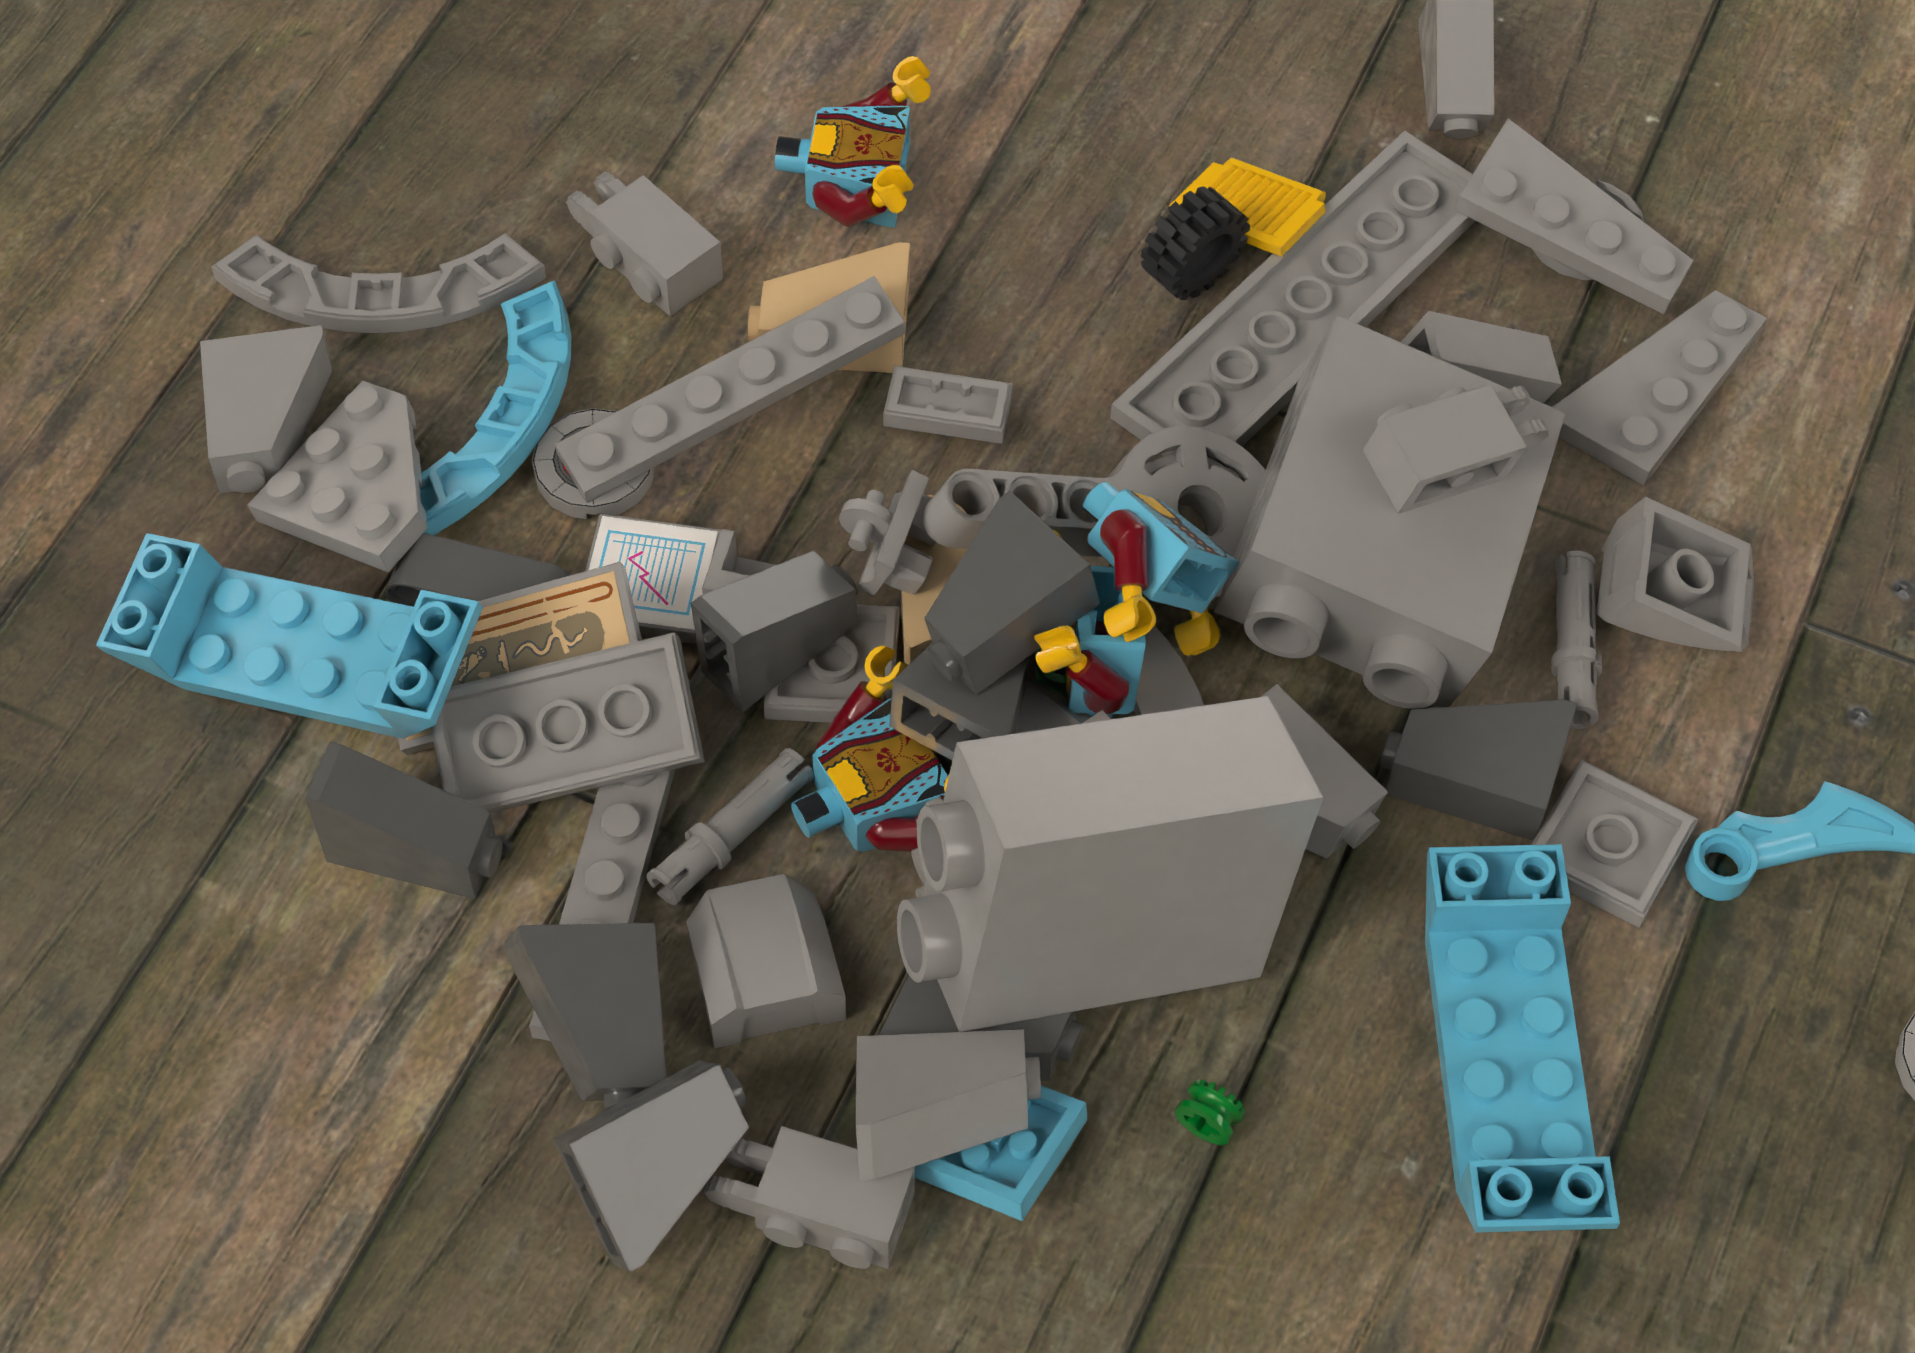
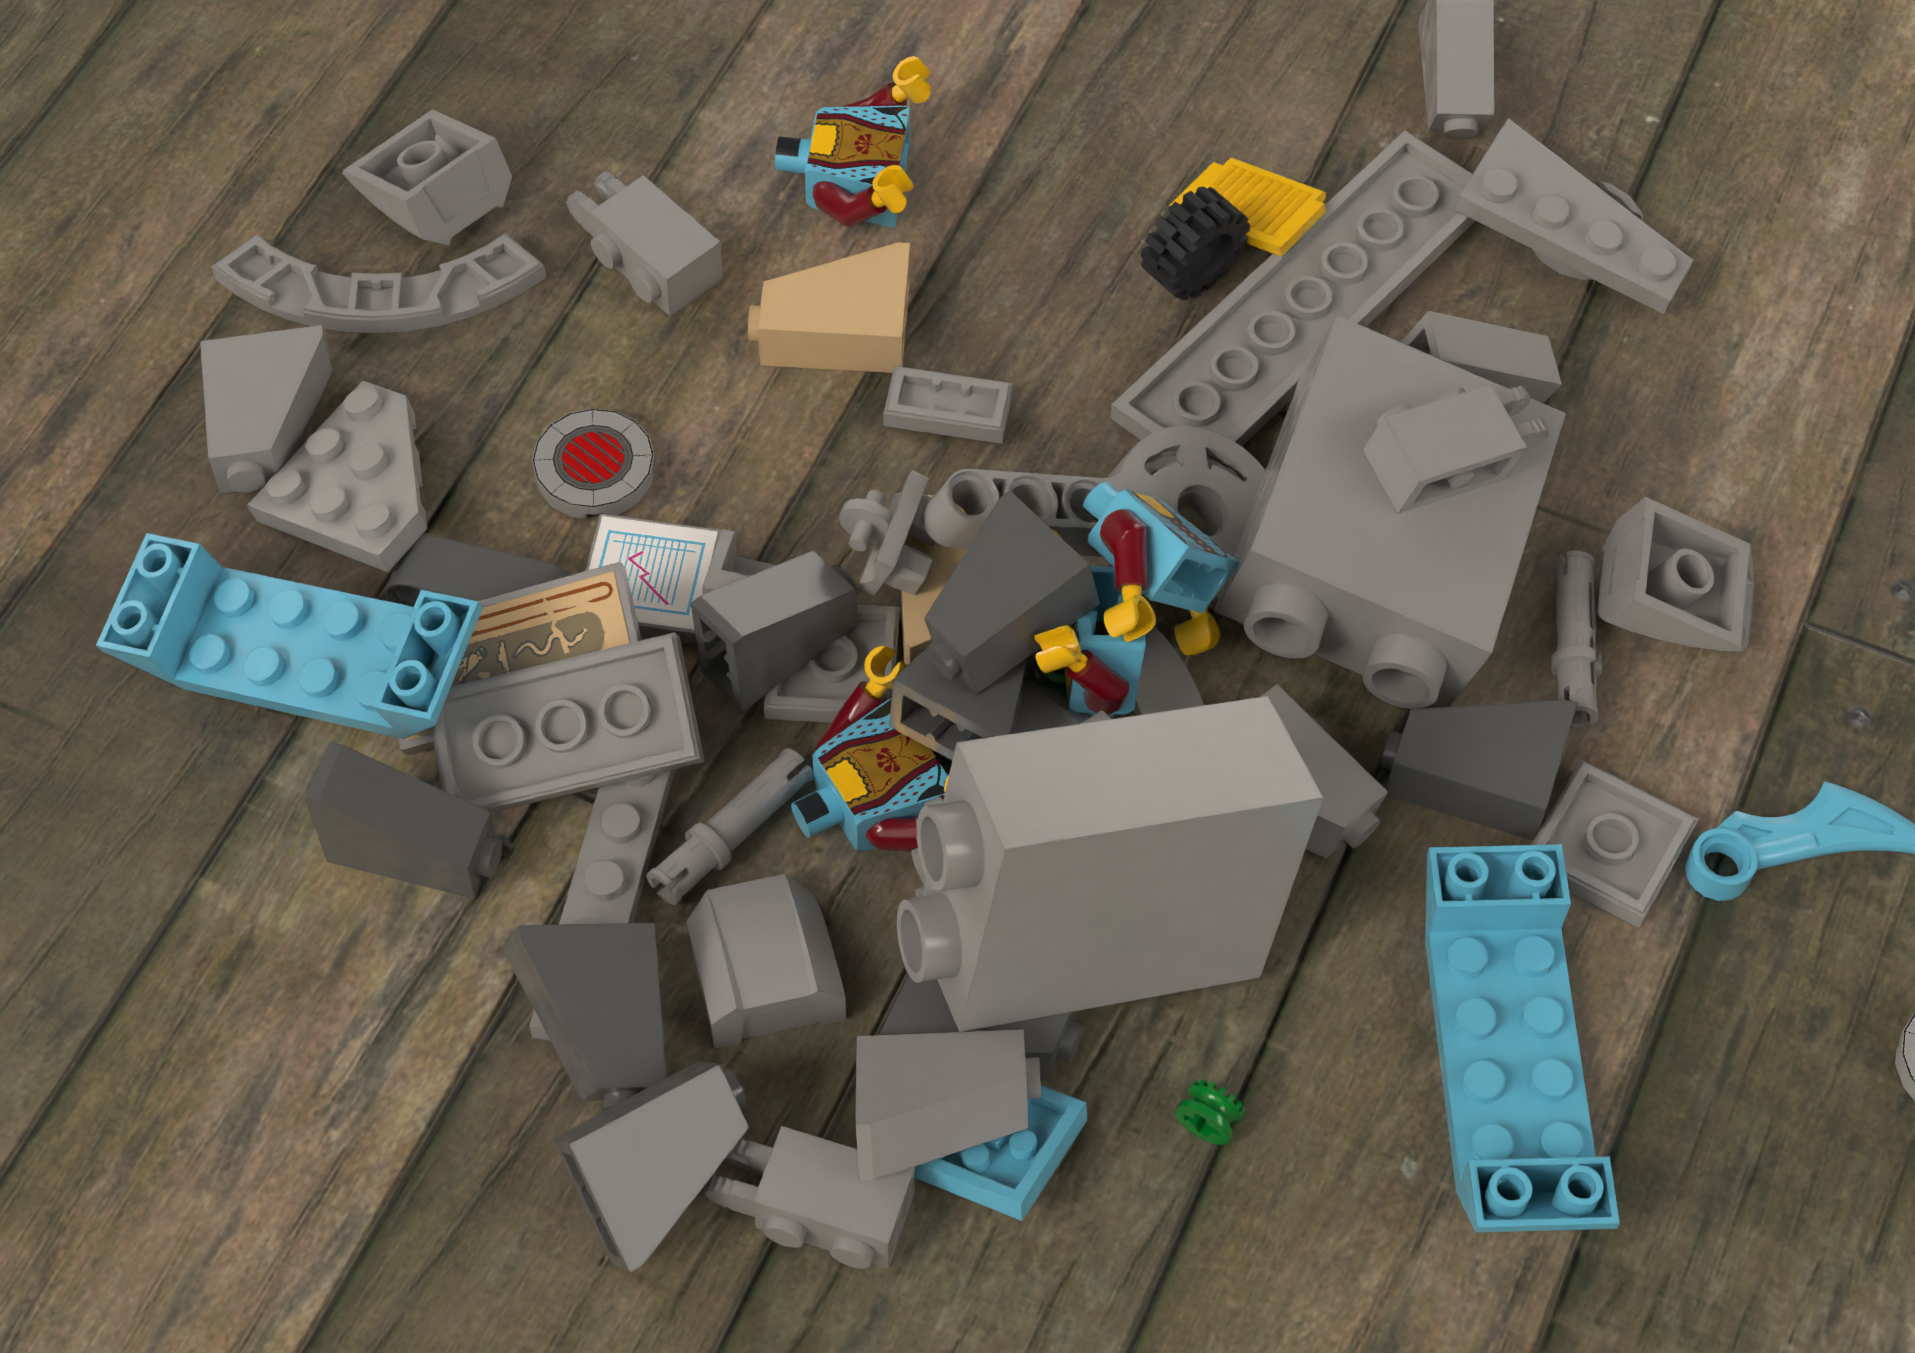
medium azure tile [419,280,572,535] -> none
light grey plate [555,276,905,503] -> none
light grey wing [1552,290,1767,486] -> none
none -> light grey slope [342,109,512,245]

